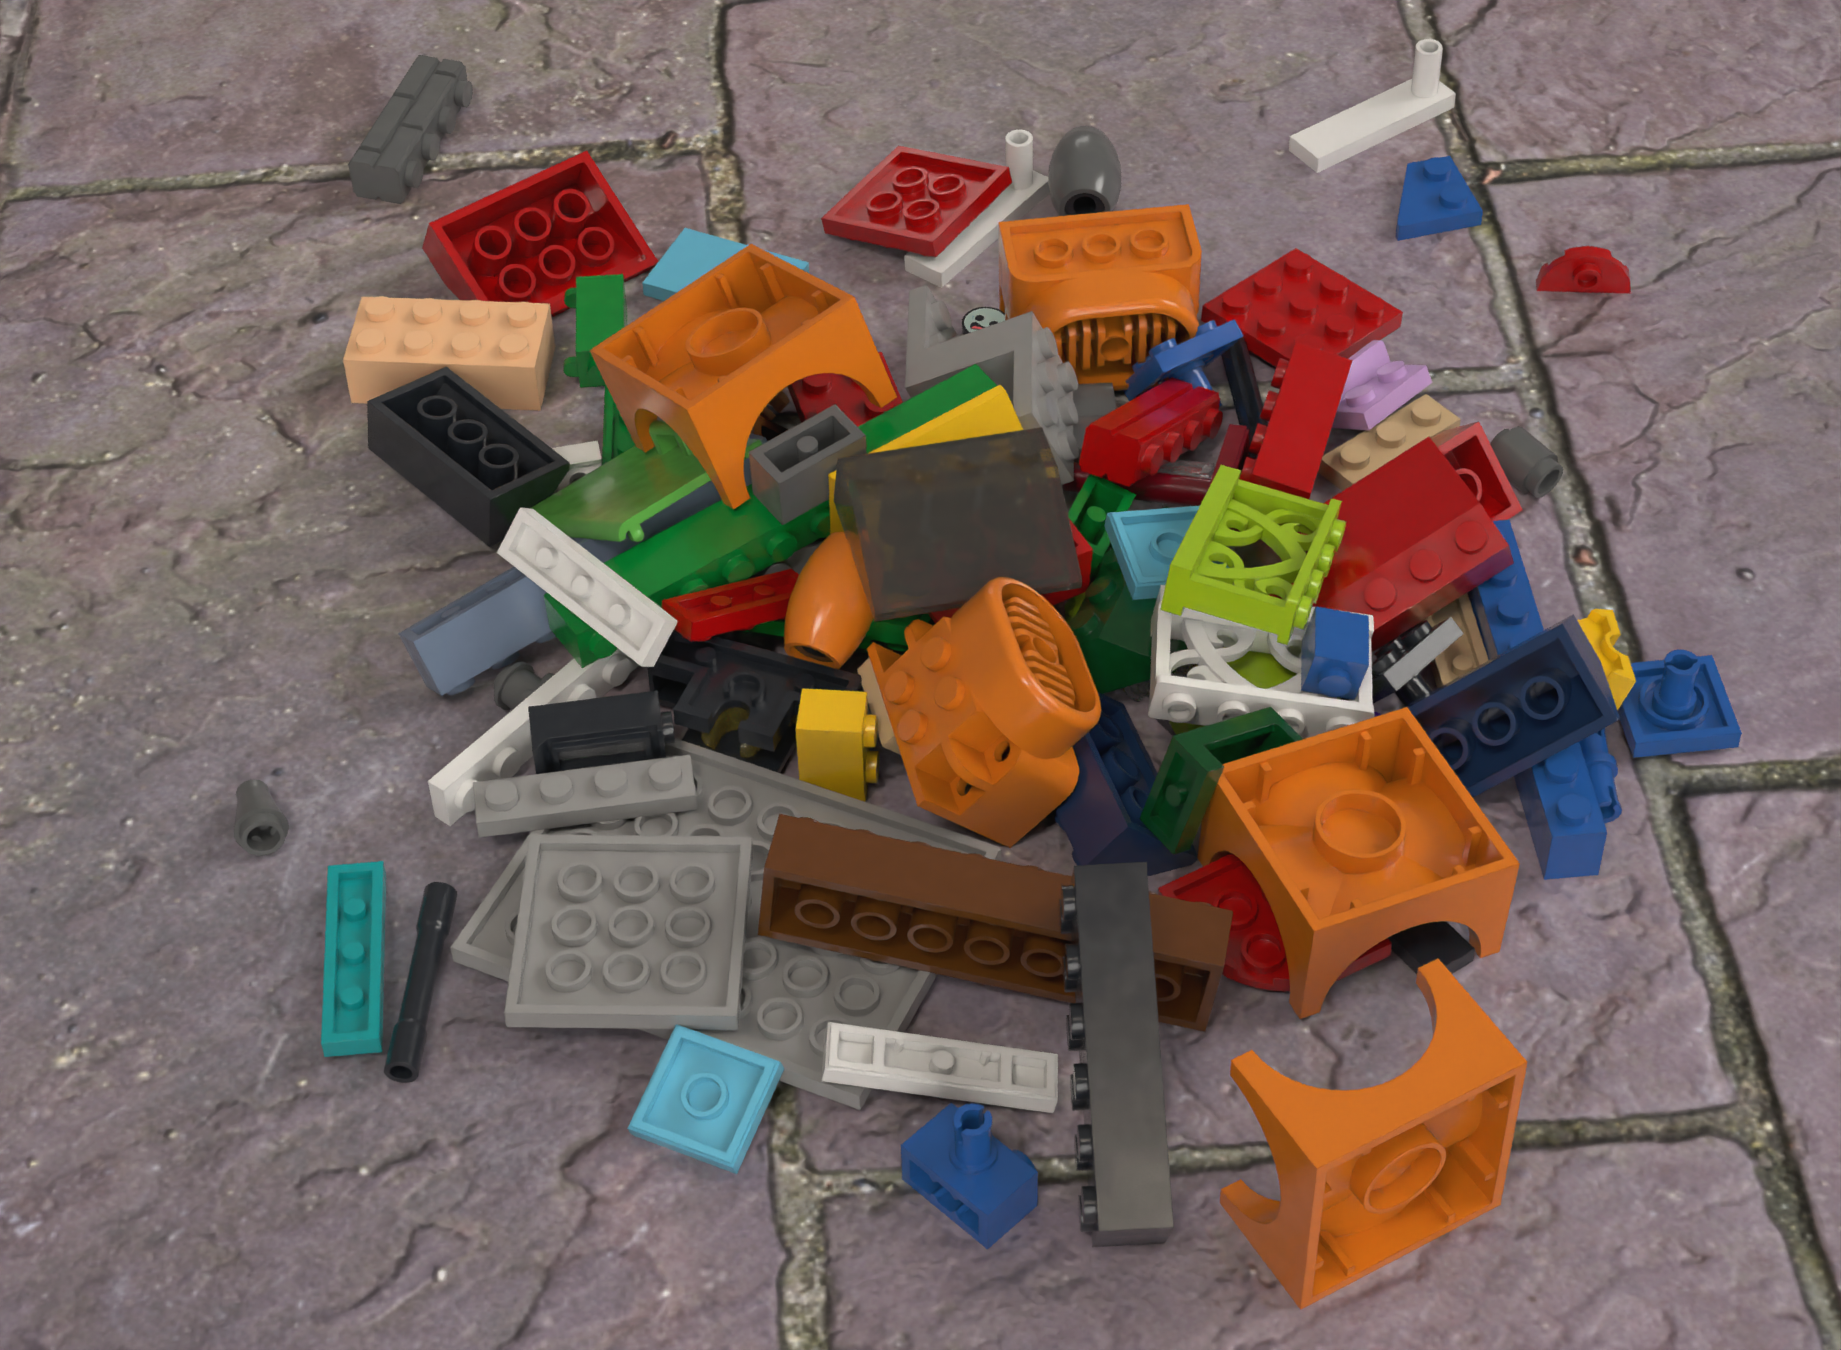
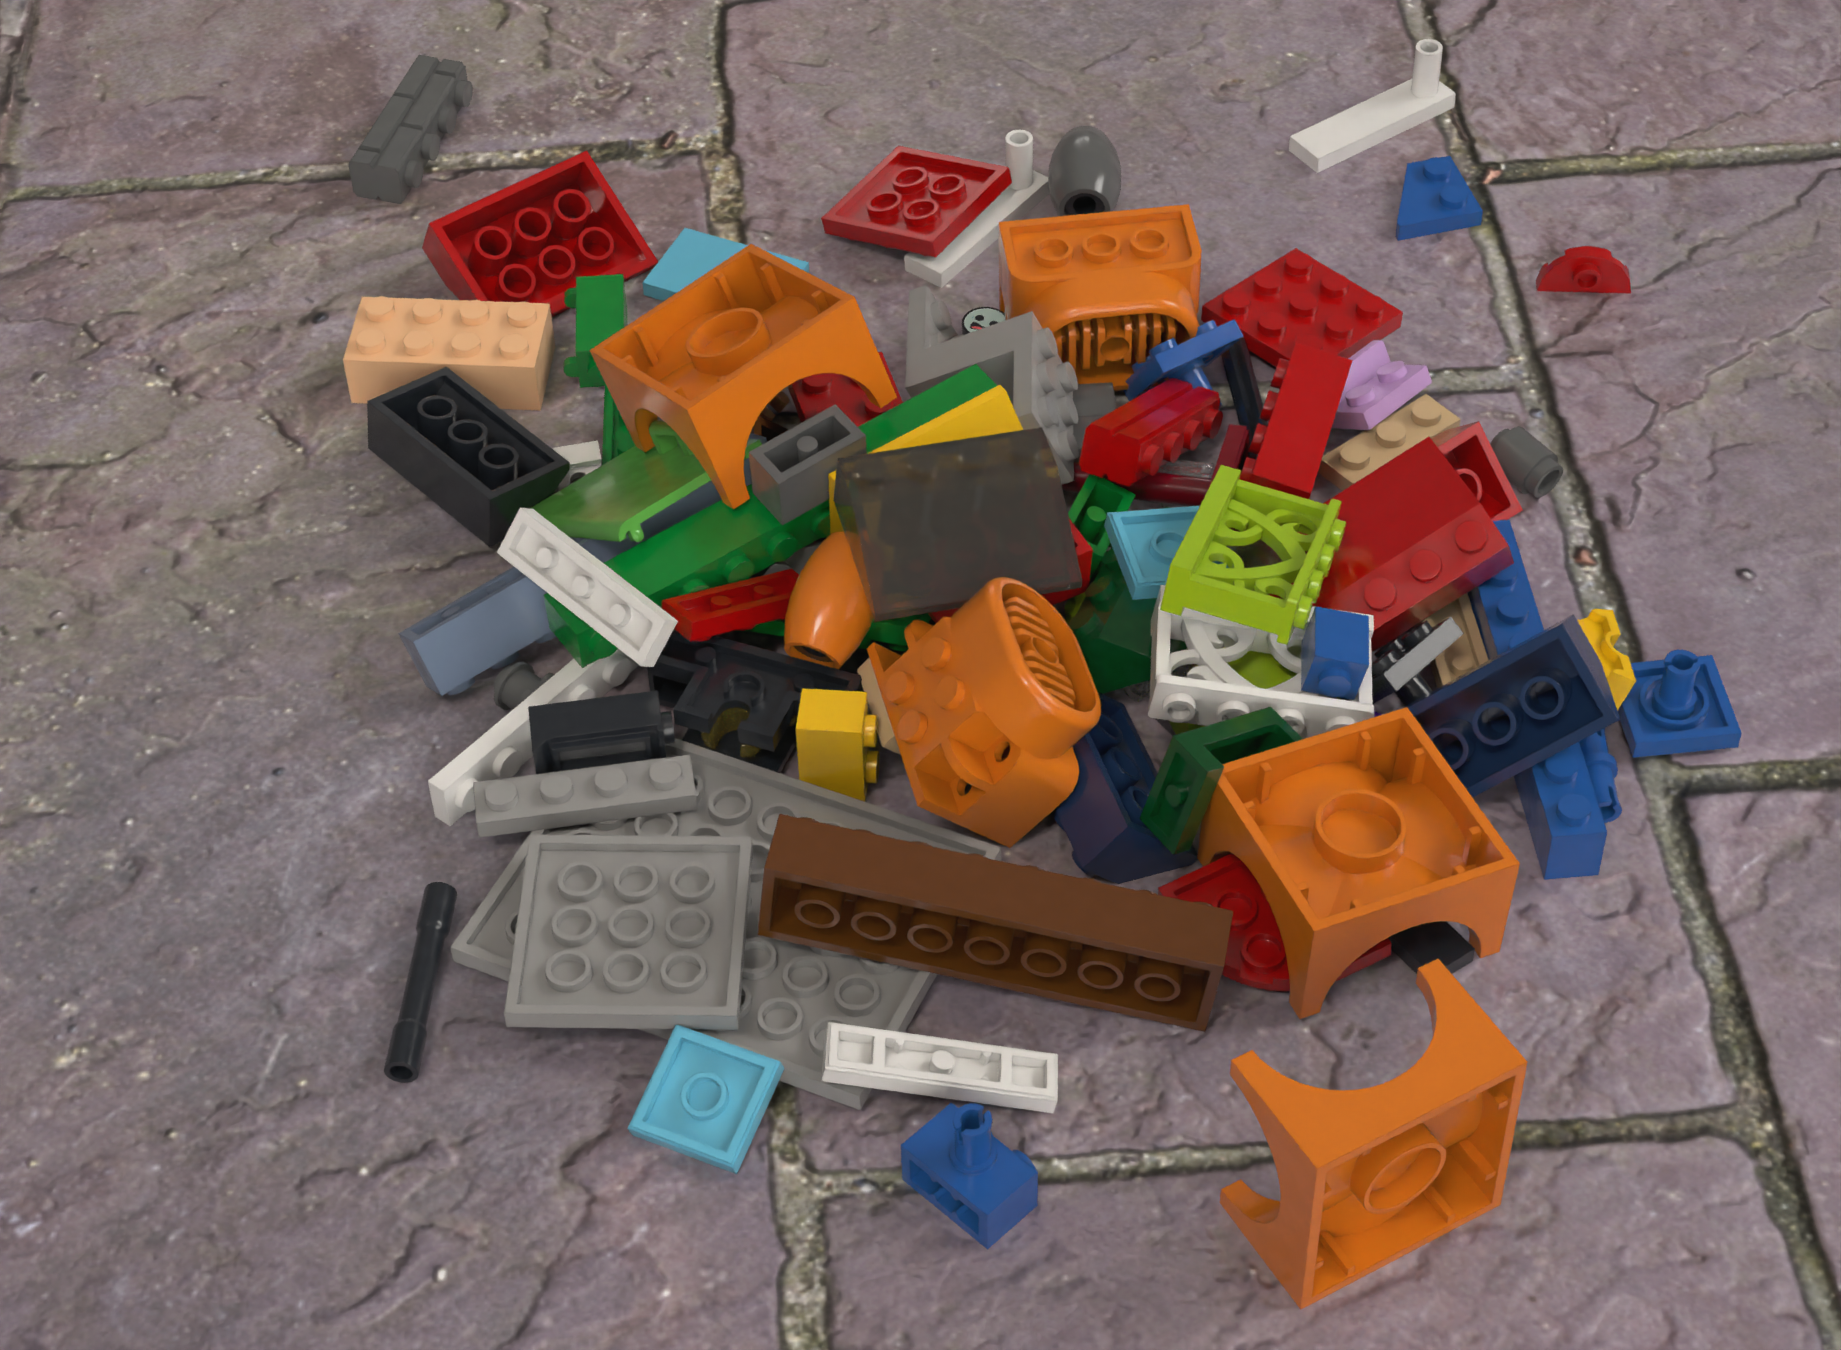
dark grey cone [234,779,289,856] -> none
teal plate [321,861,386,1057] -> none
black brick [1058,862,1174,1247] -> none

